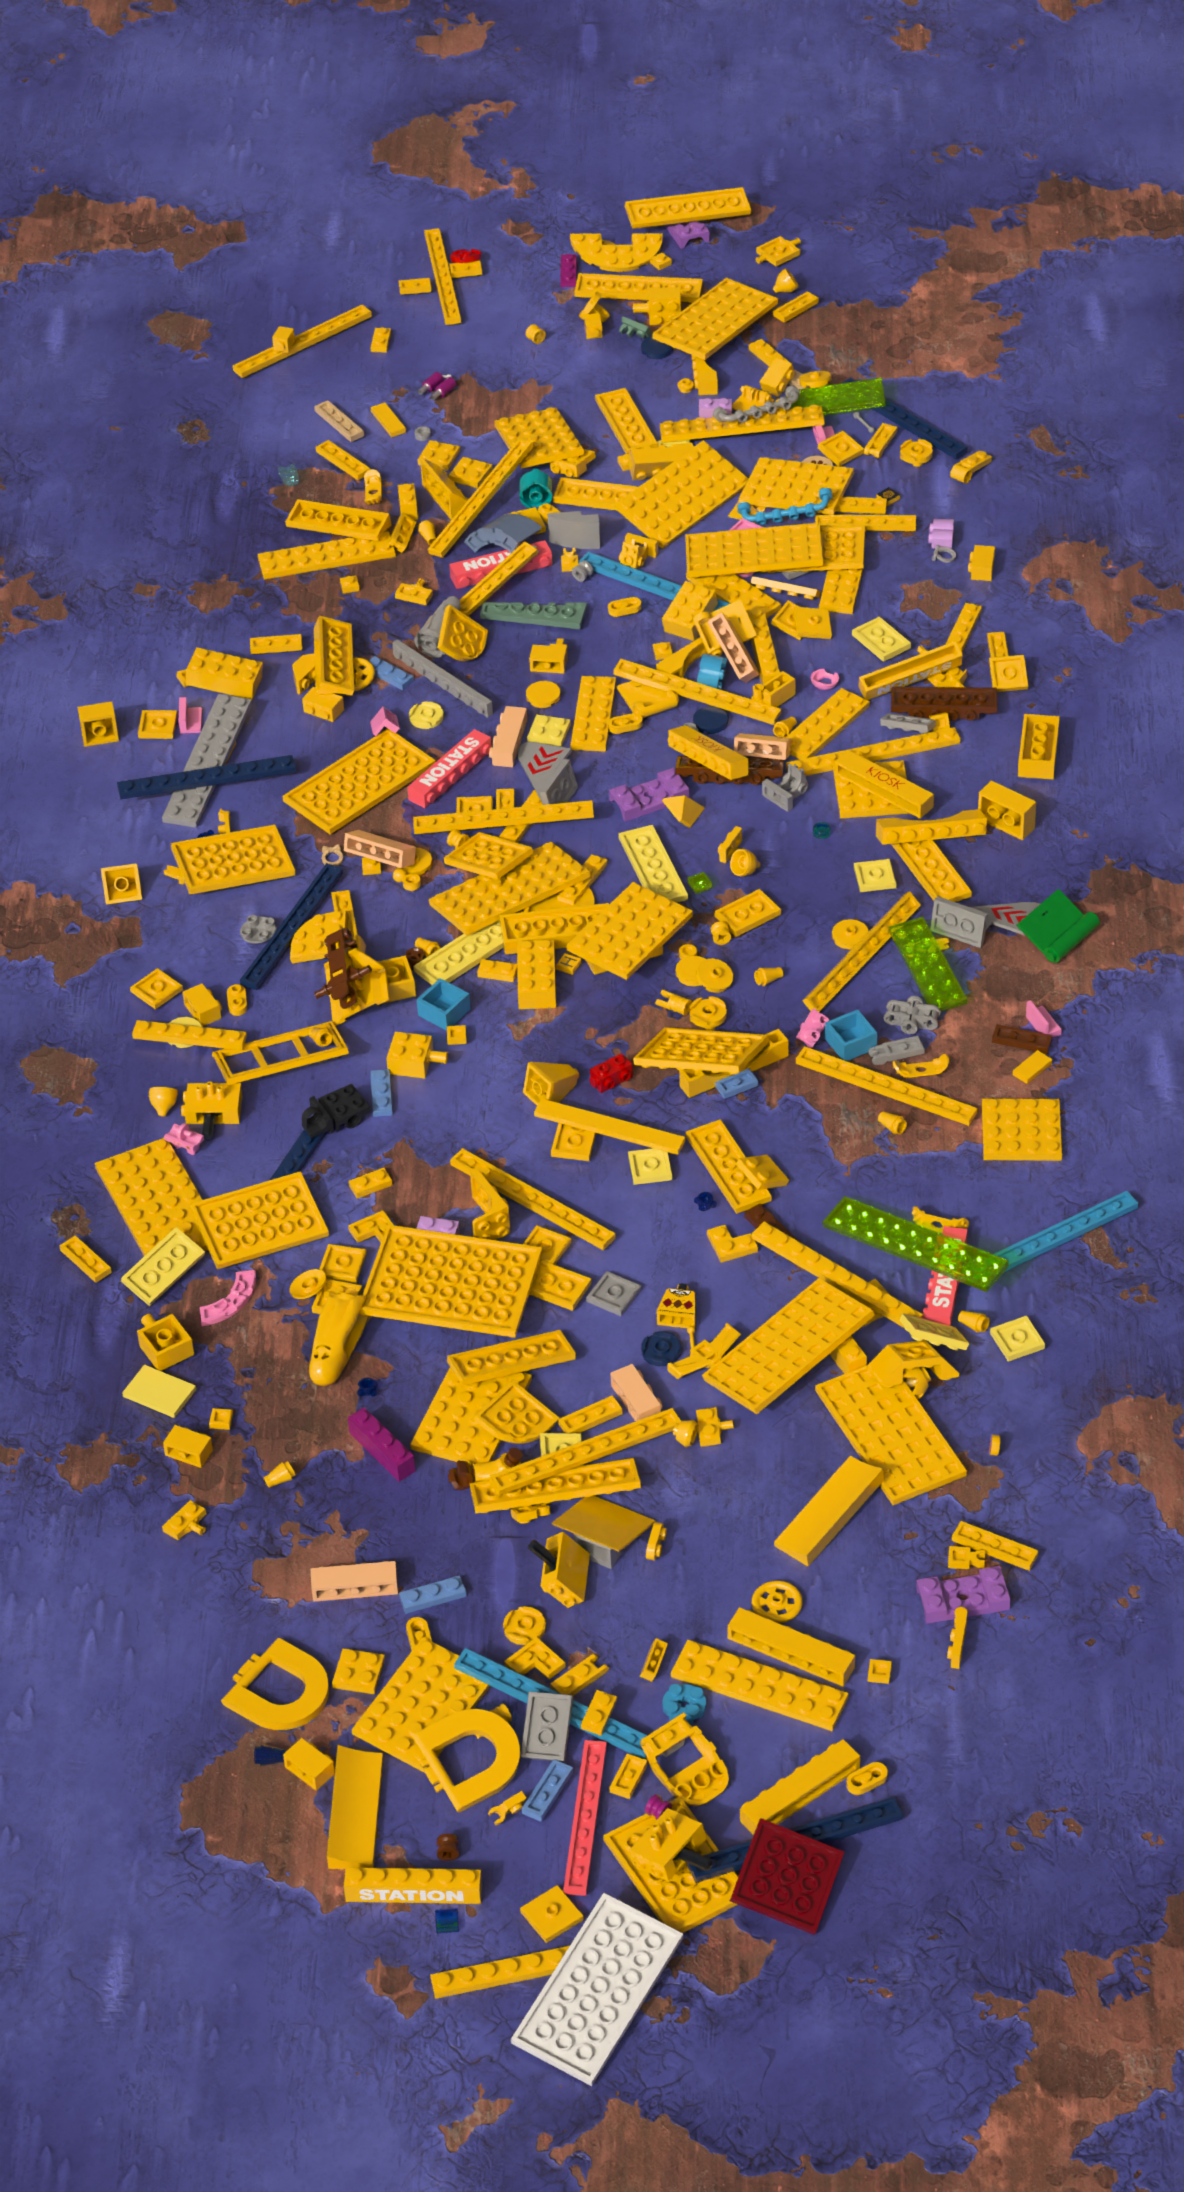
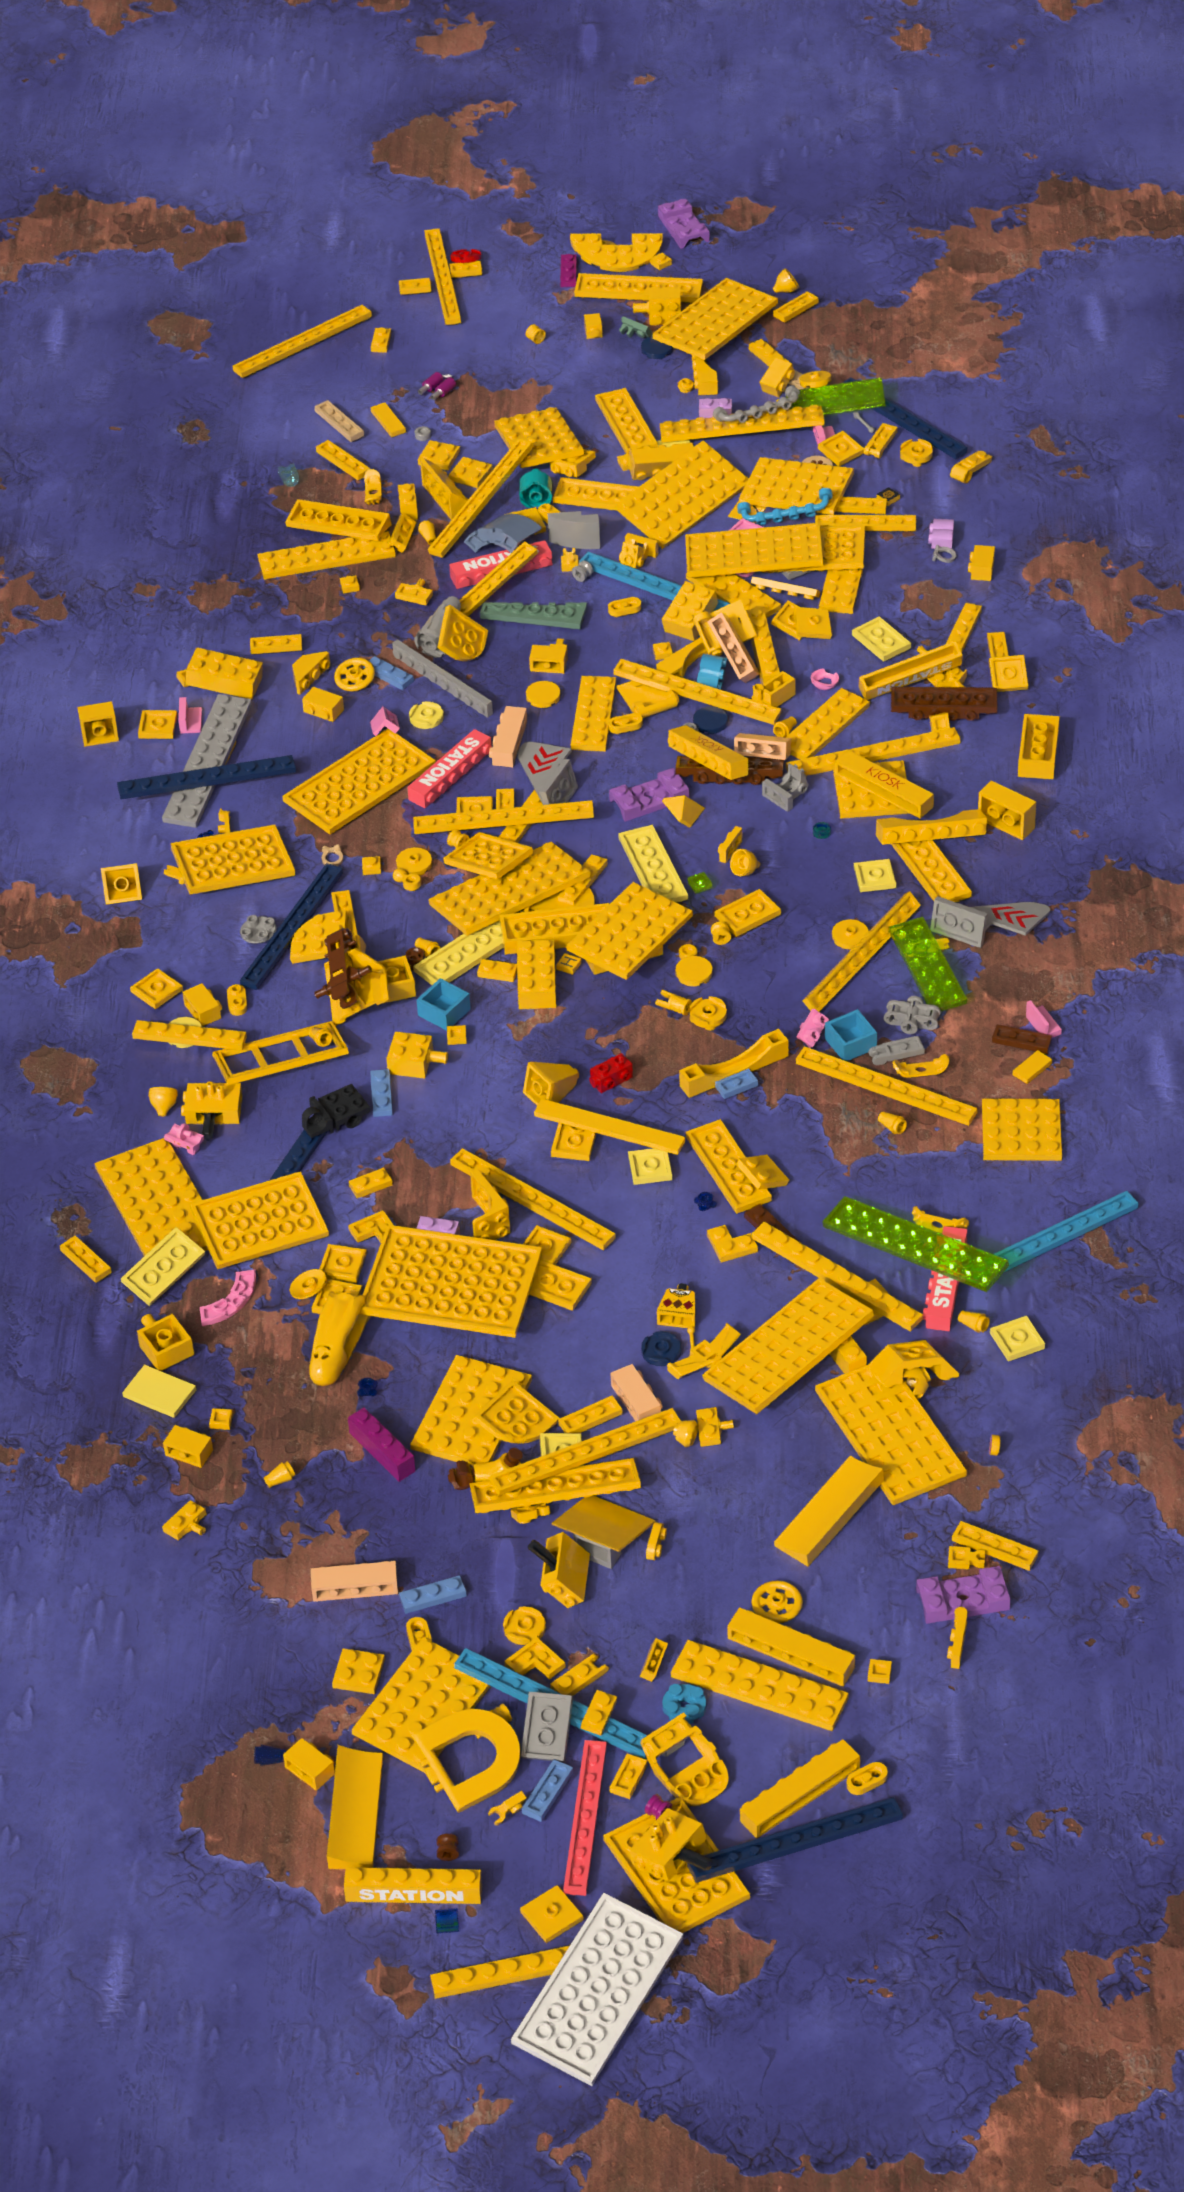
yellow piece [221,1638,329,1730] -> none
yellow brick [272,326,295,353] -> none
yellow arch [314,615,354,696] -> none
light nougat brick [344,830,416,868] -> none
yellow plate [447,1330,576,1386] -> none
light yellow plate [527,715,571,747] -> none
yellow tile [579,291,610,322] -> none
light grey tile [586,1271,641,1316] -> none
yellow plate [624,187,751,229] -> none
yellow plate [633,1027,769,1074] -> none
yellow plate [696,958,733,993] -> none
dark red plate [729,1818,844,1935] -> none
yellow hinge [732,385,774,411] -> none
yellow cone [754,967,783,986] -> none
yellow plate [755,236,801,266] -> none
light grey plate [880,713,936,733] -> none
light yellow plate [899,1313,969,1350] -> none
green door [1016,888,1100,963] -> none

